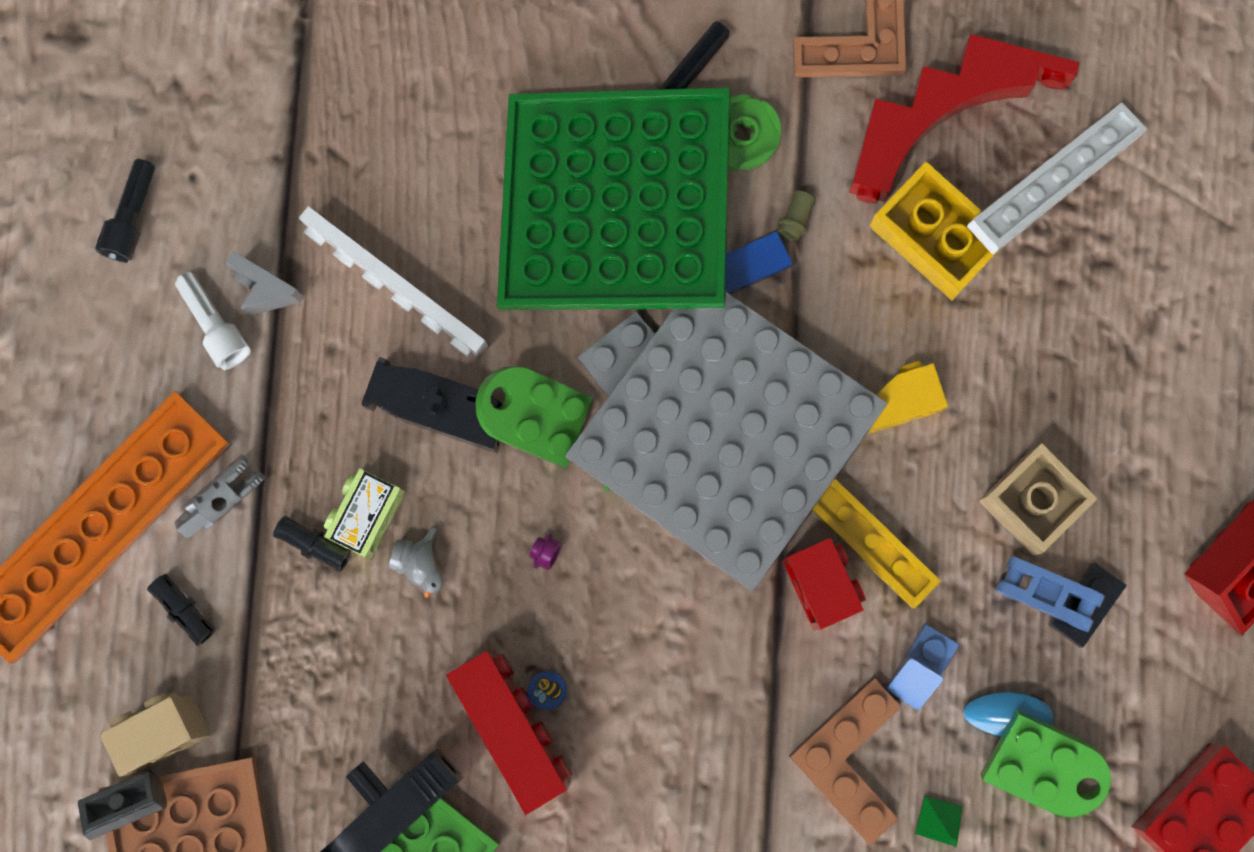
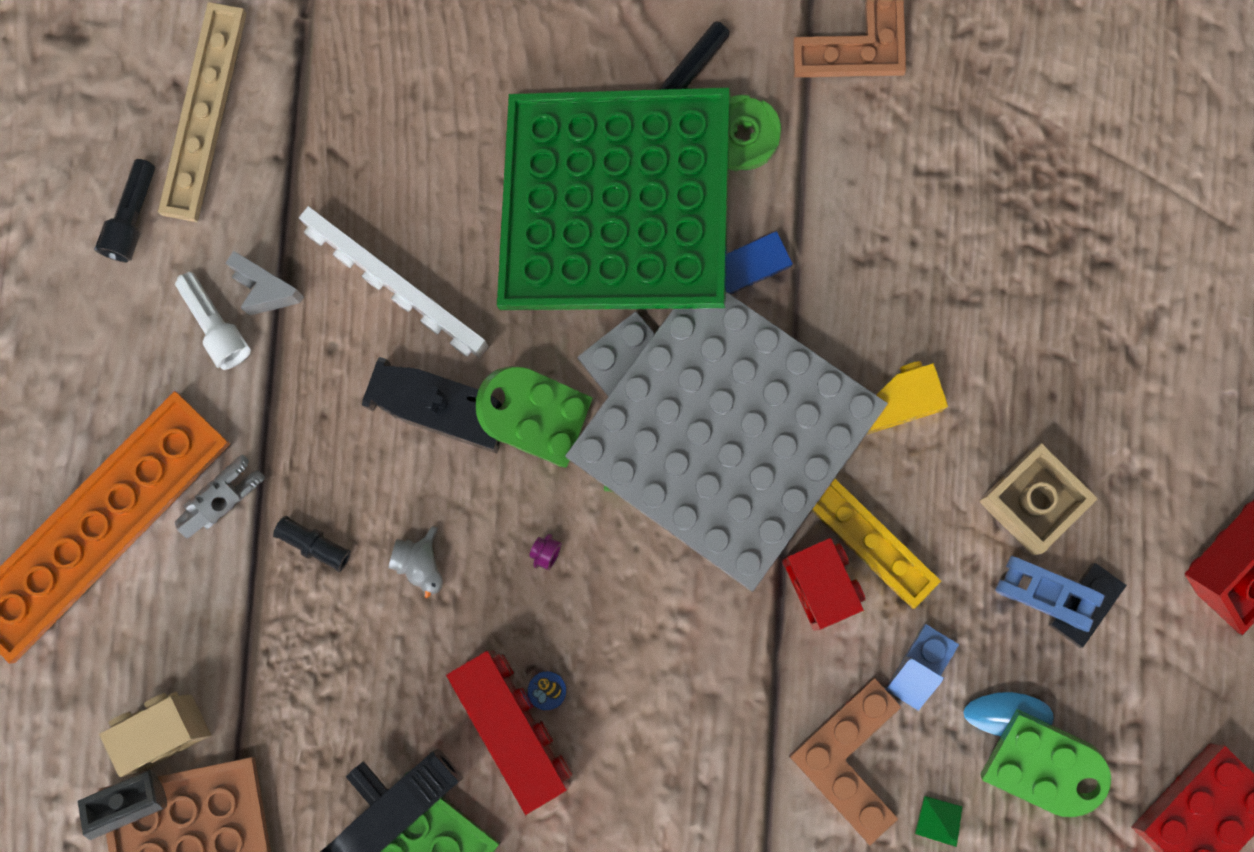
black pin [147,573,216,646] -> none
brick [324,468,406,559] -> none
olive pin [777,190,816,241] -> none
red arch [849,34,1080,204] -> none
yellow brick [869,161,1002,301] -> none
white plate [967,102,1147,254] -> none
none -> tan plate [158,2,247,222]

